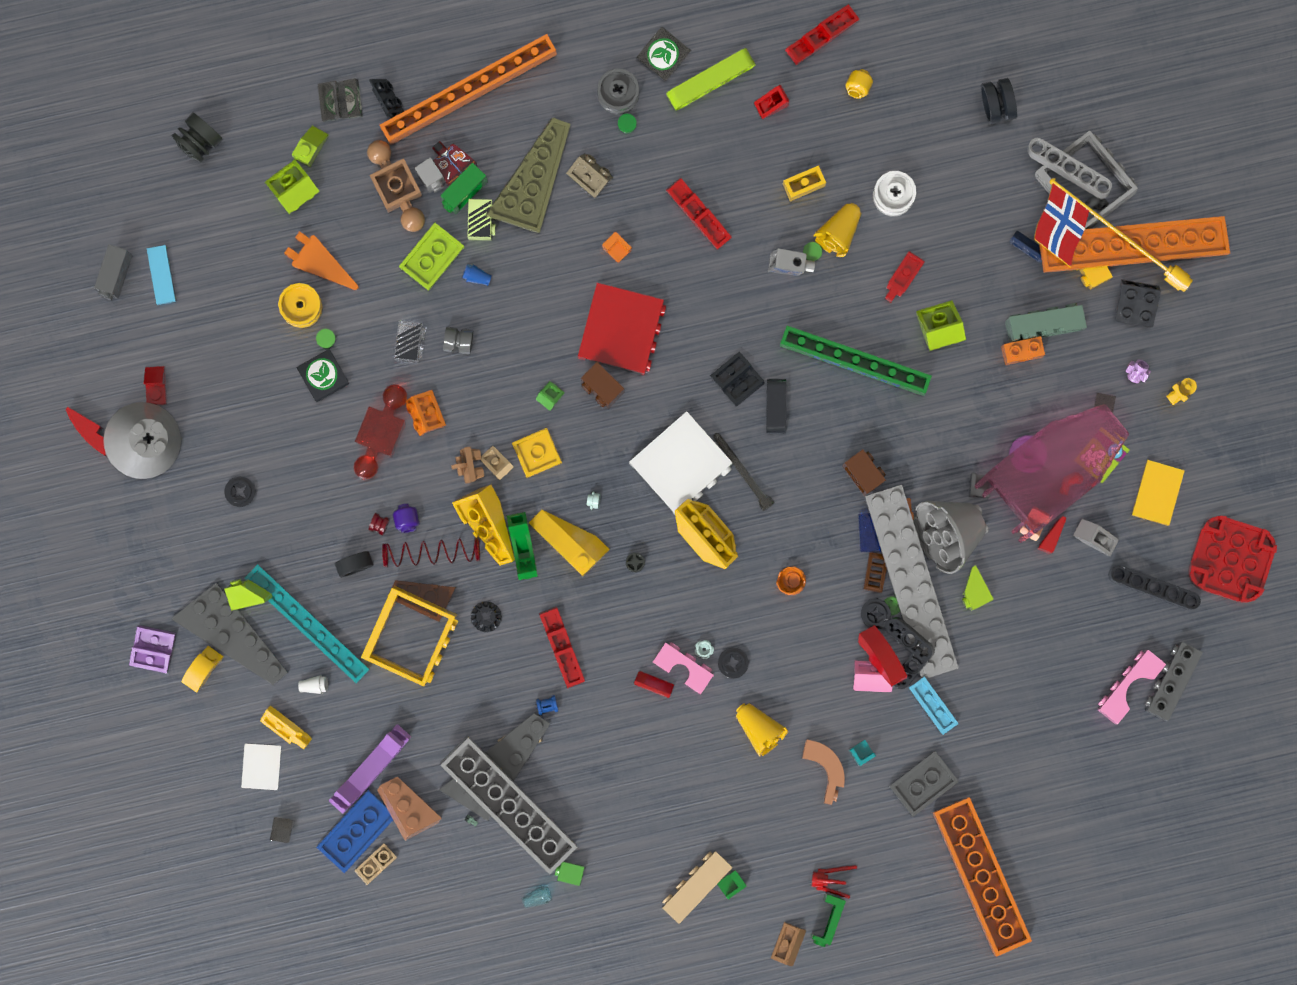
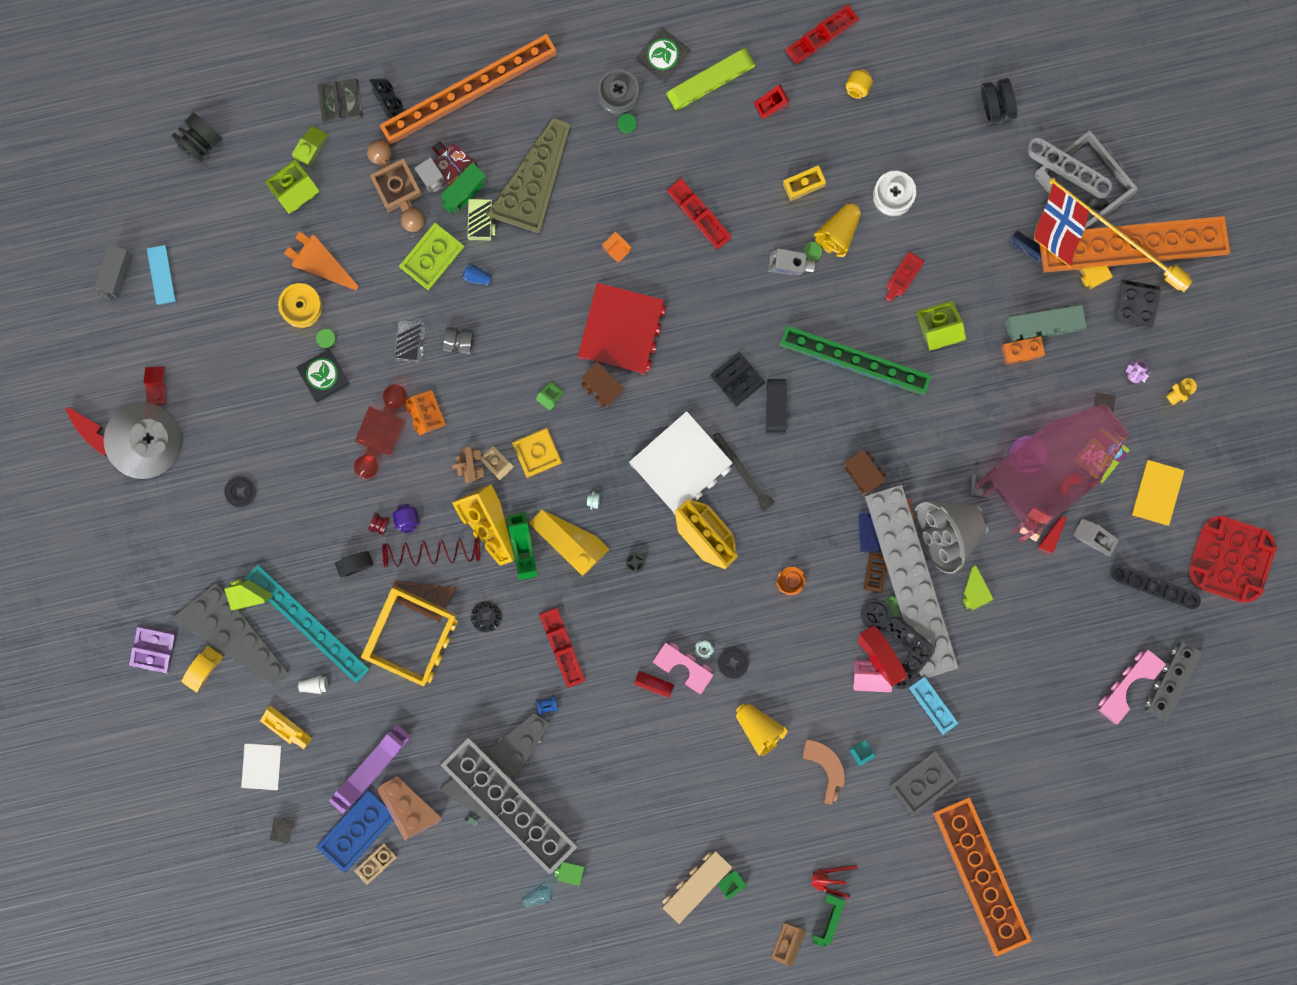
dark tan bracket [566,153,613,198] -> none

